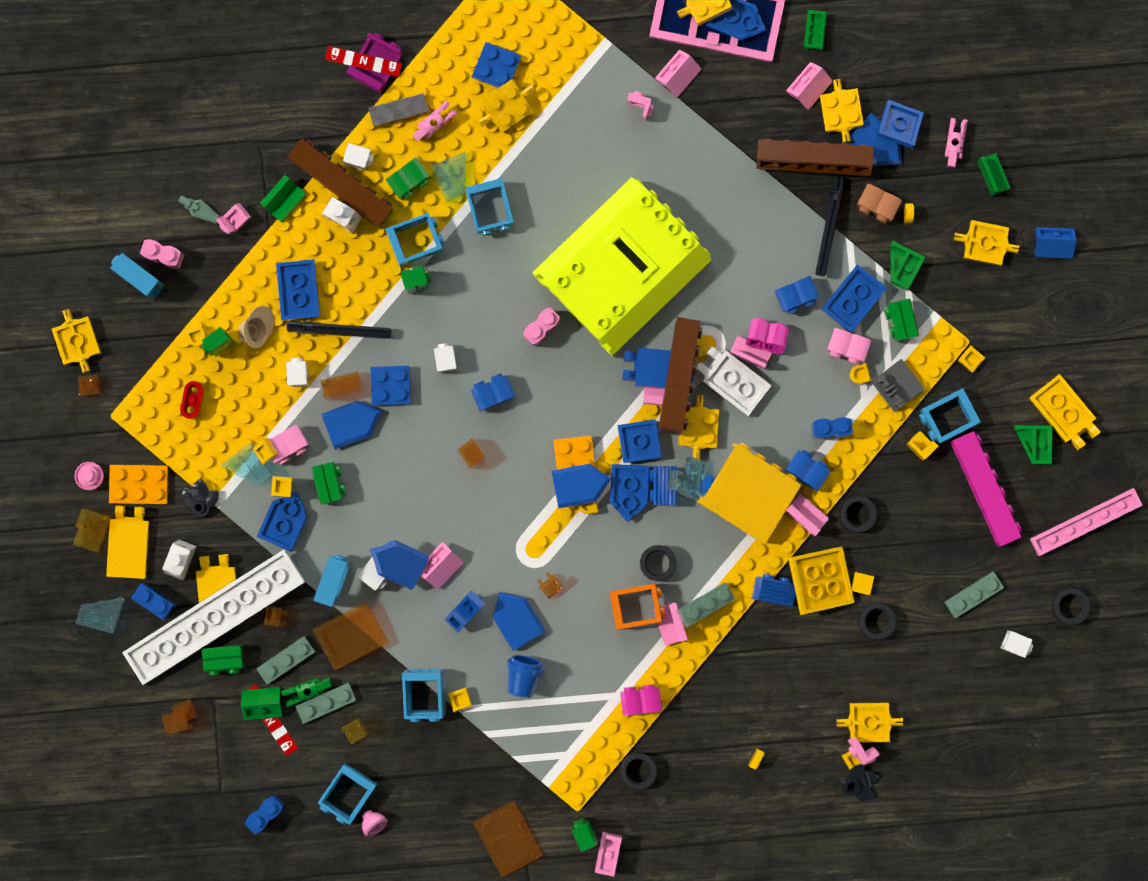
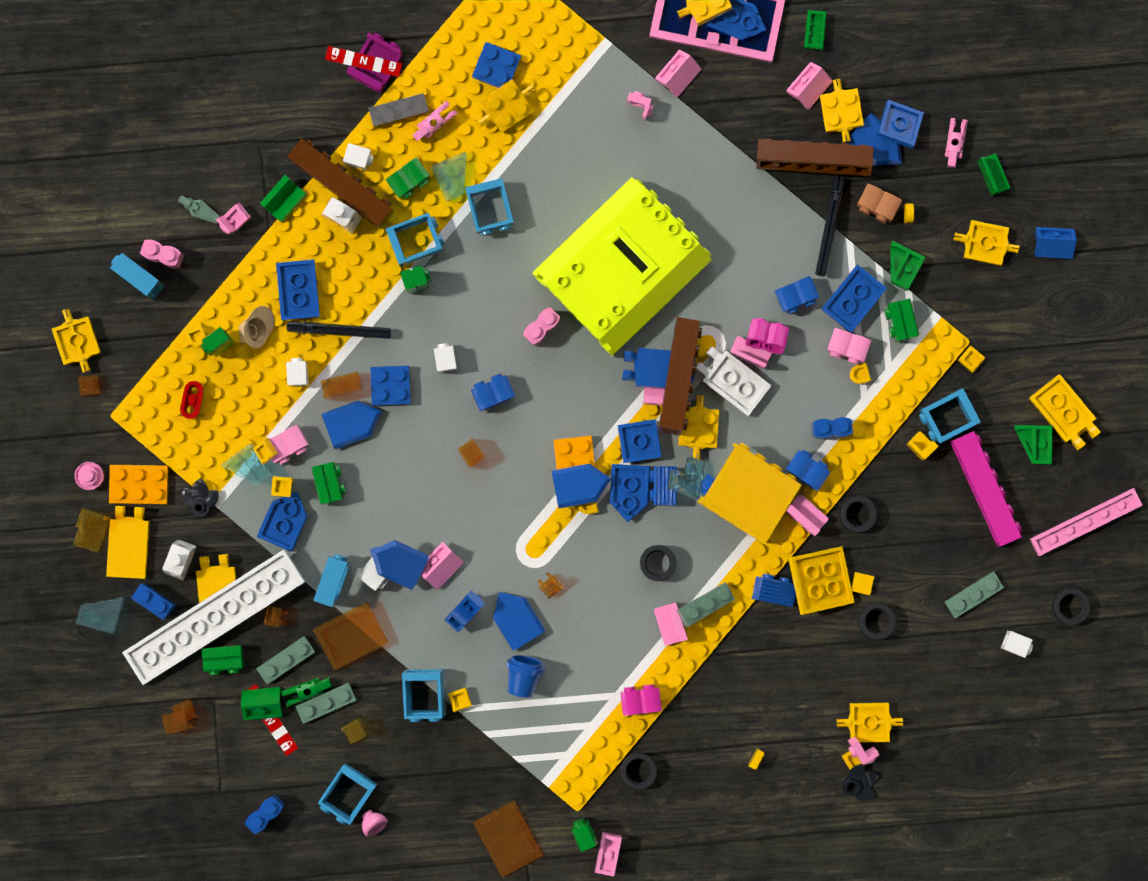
orange window [609,583,666,630] -> none
dark grey hinge [871,359,924,412] -> none

